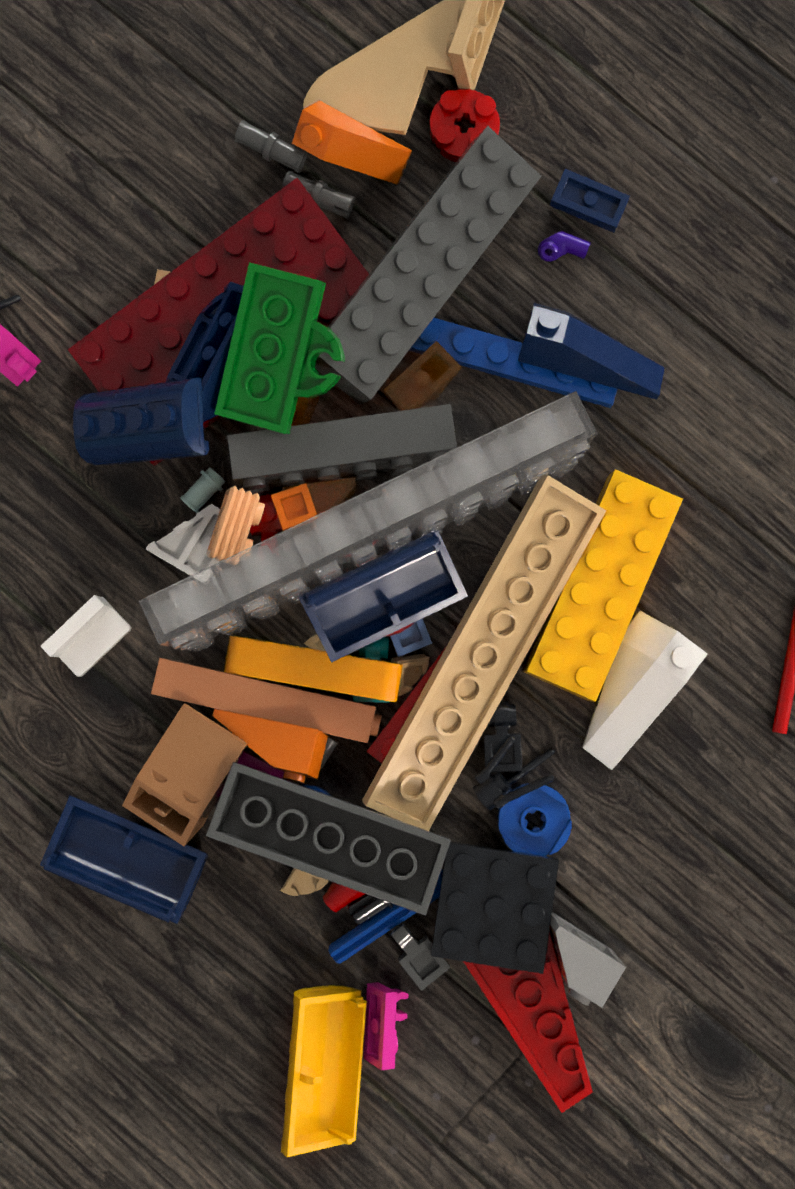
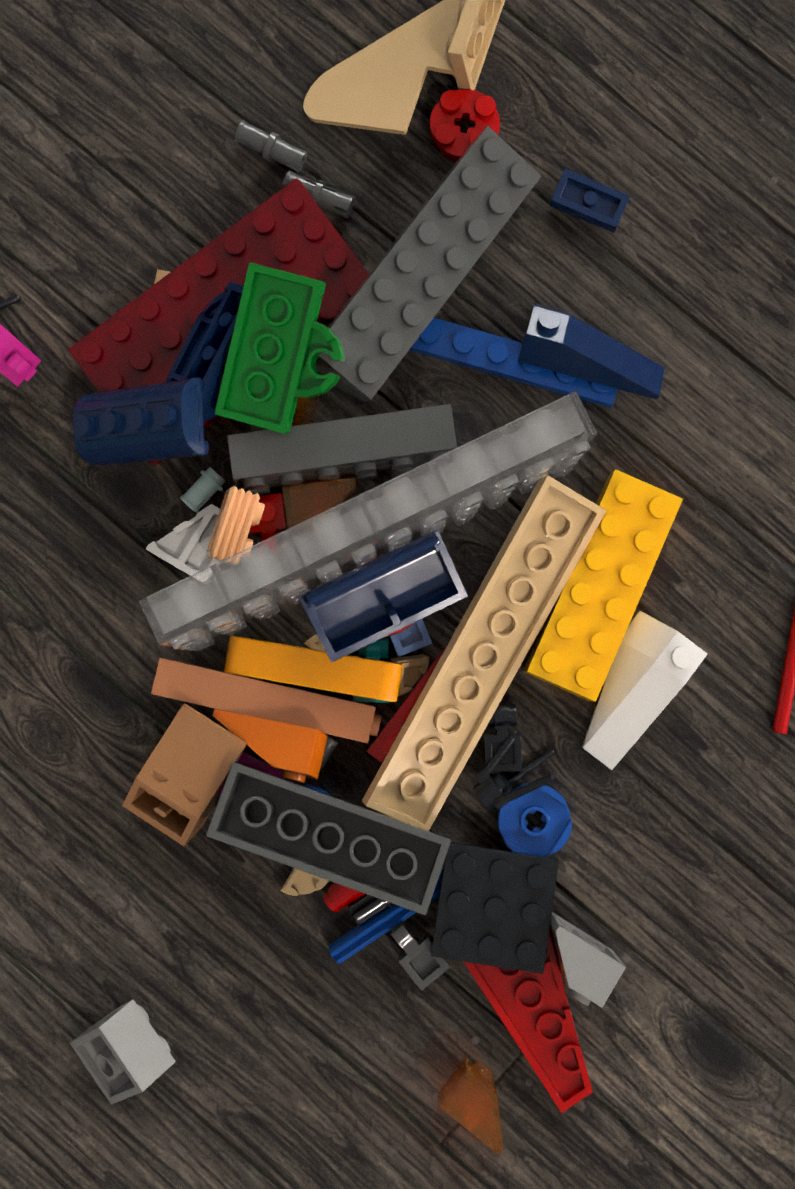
dark blue container [40,795,208,924] -> none
white panel [41,595,131,677] -> none
orange plate [271,483,319,532] -> none
yellow container [281,985,367,1157] -> none
orange slope [292,100,412,184] -> none
dark pink plate [363,982,408,1071] -> none
clear orange slope [383,341,462,411] -> none
dark purple arm [538,231,591,262] -> none
none -> light grey slope [70,999,176,1105]
none -> clear orange slope [438,1058,504,1155]

